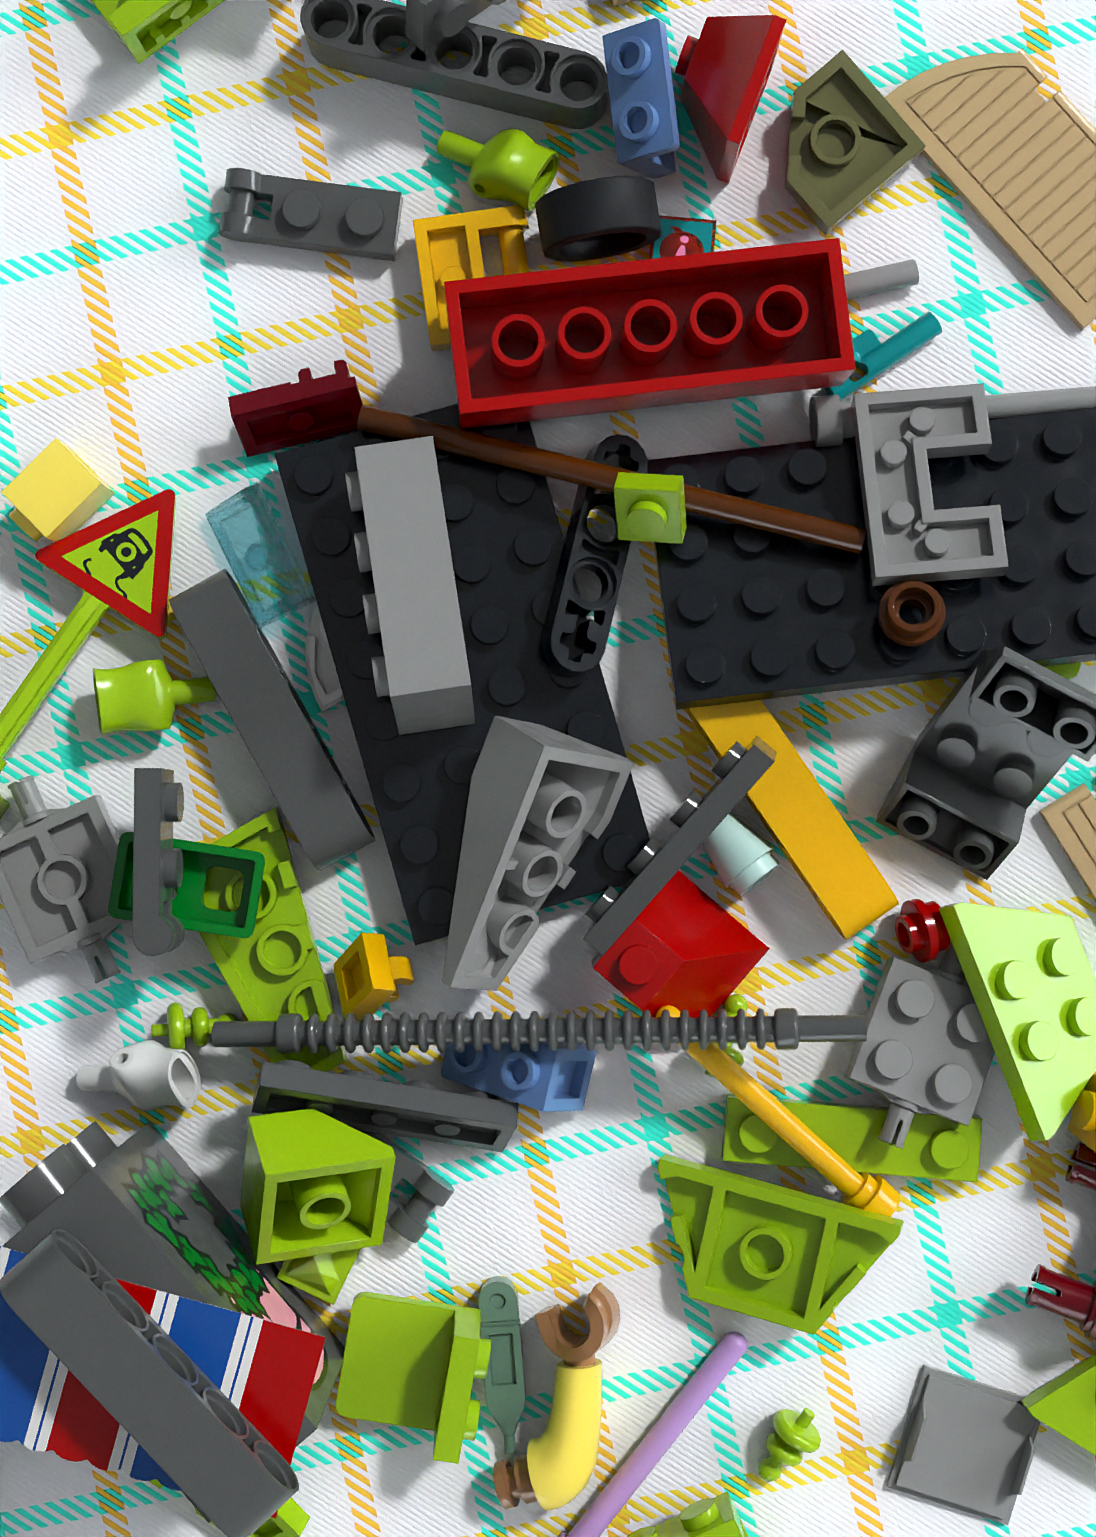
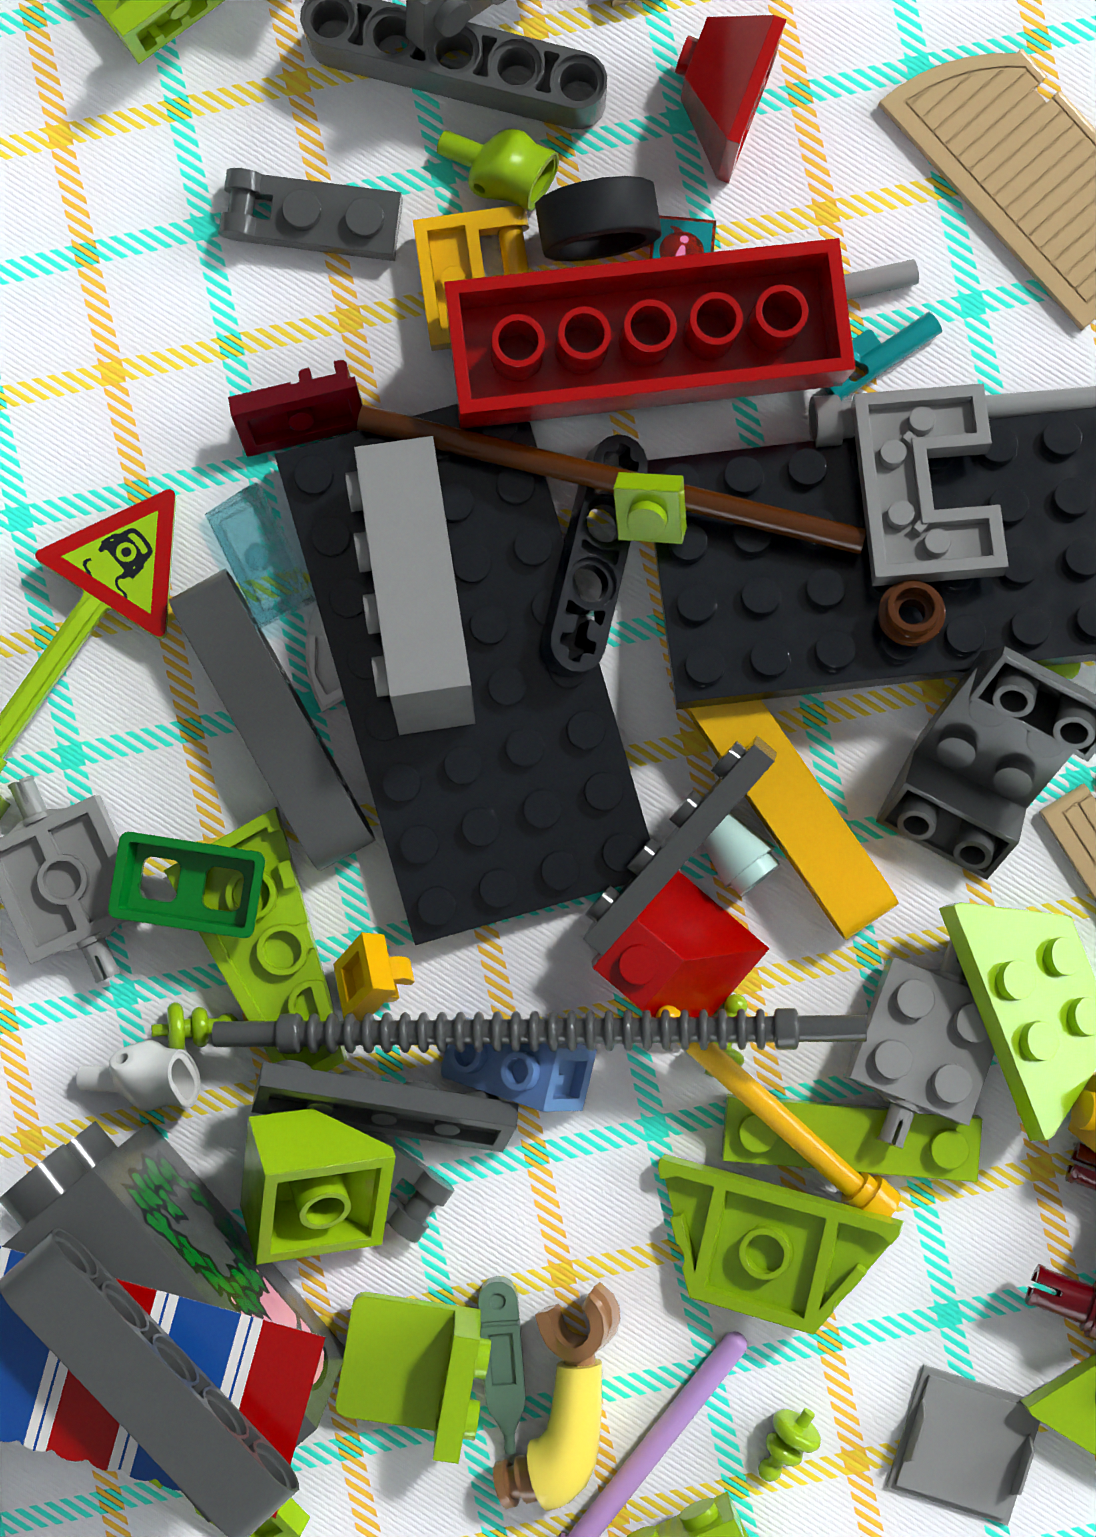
light yellow brick [1,438,115,542] -> none
lime piece [93,659,216,735] -> none
dark grey plate [132,768,185,956] -> none
lime tile [276,1248,361,1305] -> none
light grey wedge [442,716,634,991] -> none
medium blue bracket [602,18,680,179] -> none
olive plate [785,49,926,236] -> none
red plate [895,899,950,963] -> none

